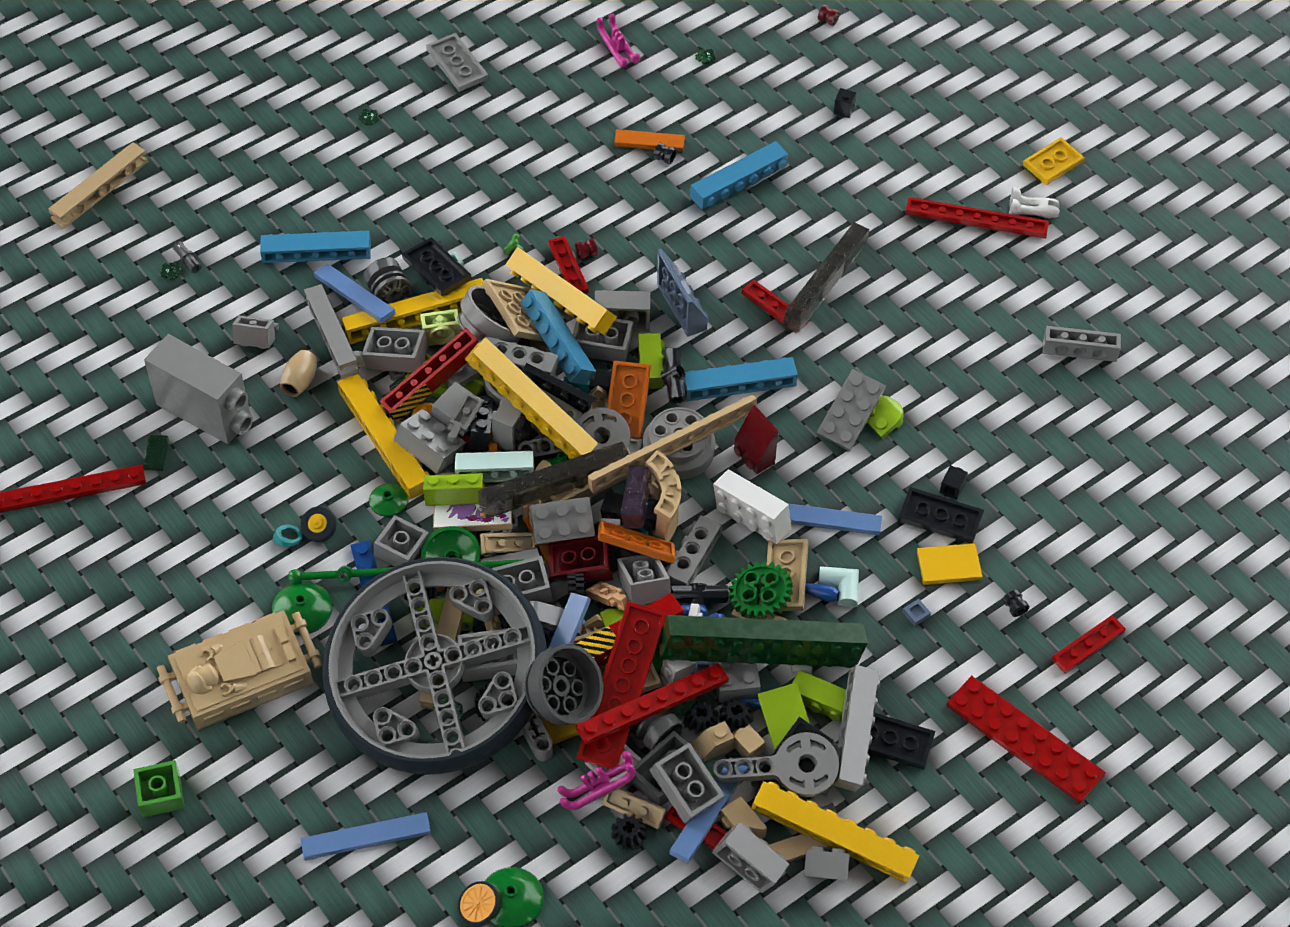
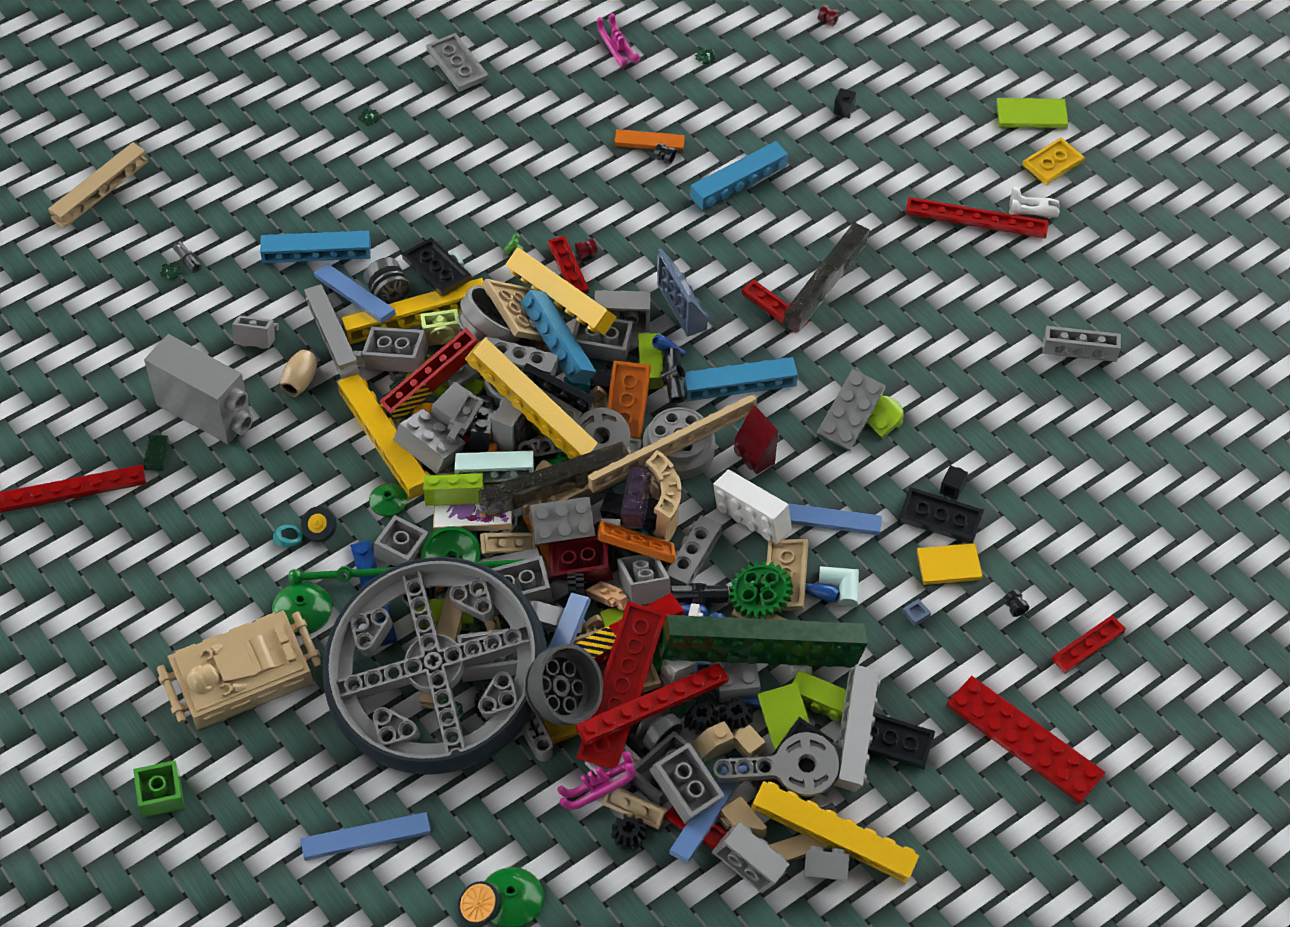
none -> blue piece [652,334,685,356]
none -> lime tile [996,98,1068,128]

